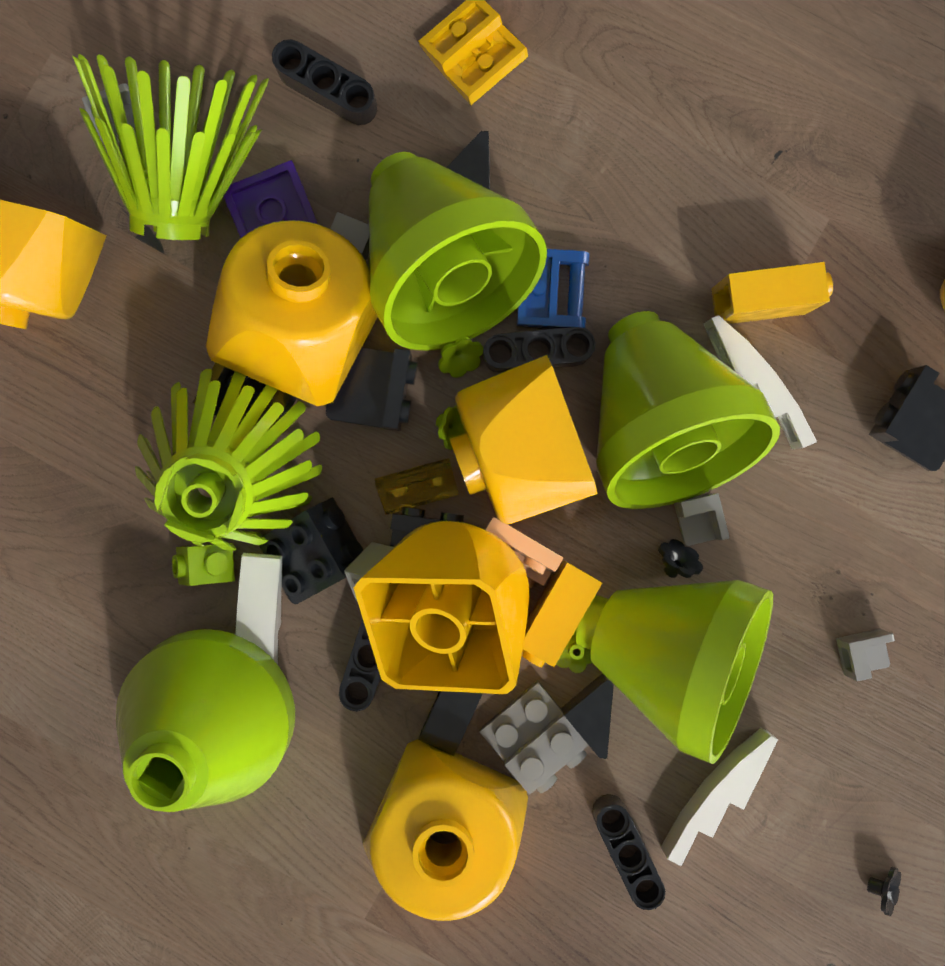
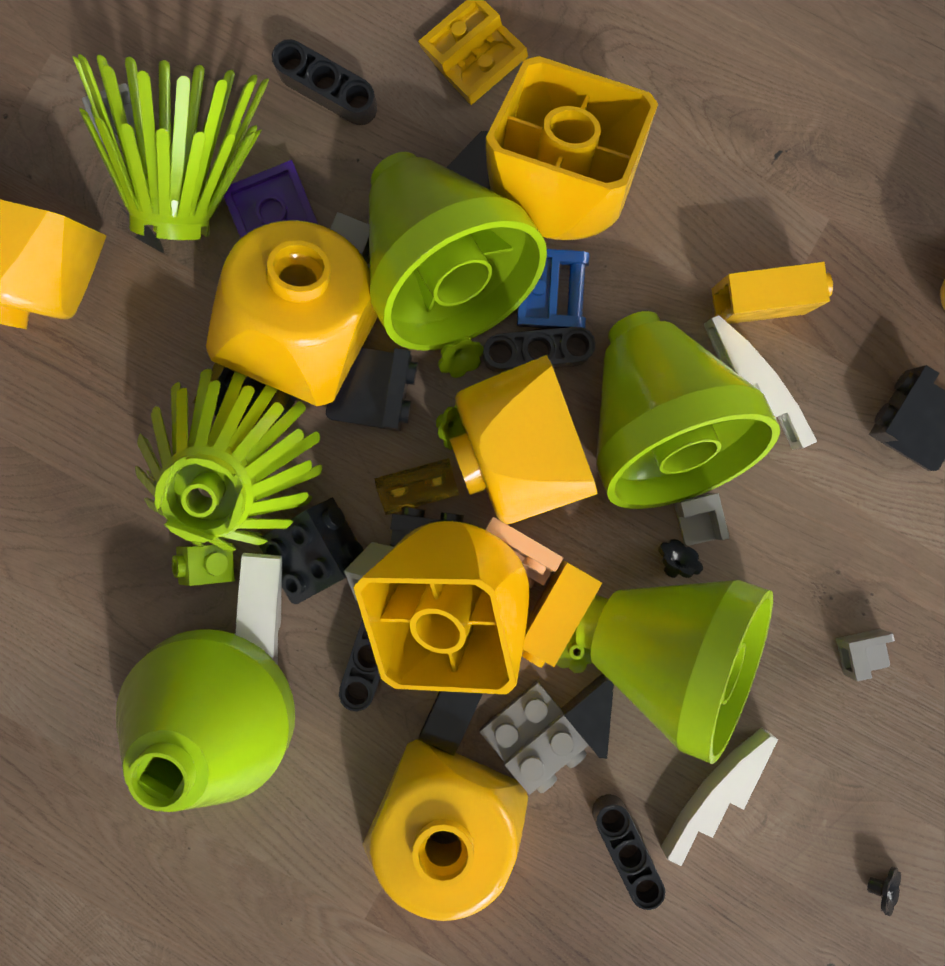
none -> yellow piece [486,56,658,240]

